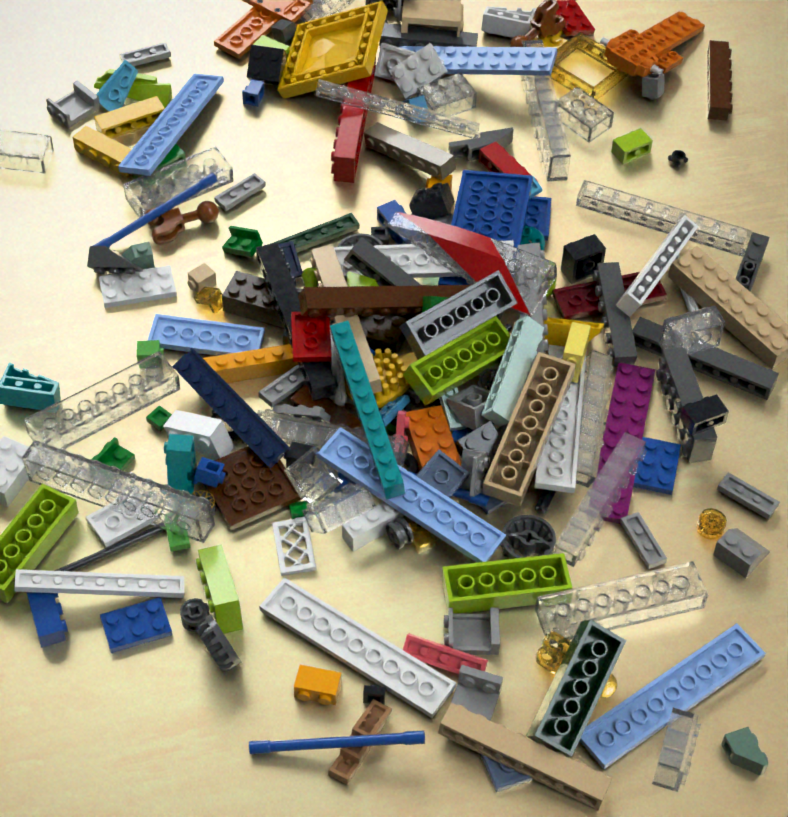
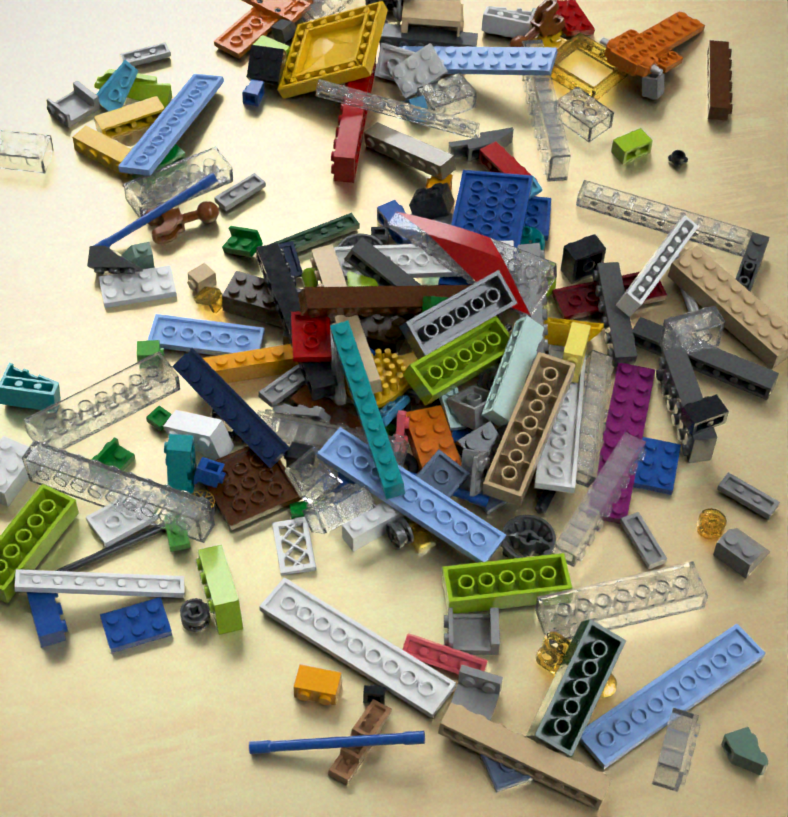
dark grey gear [195,614,242,671] -> none

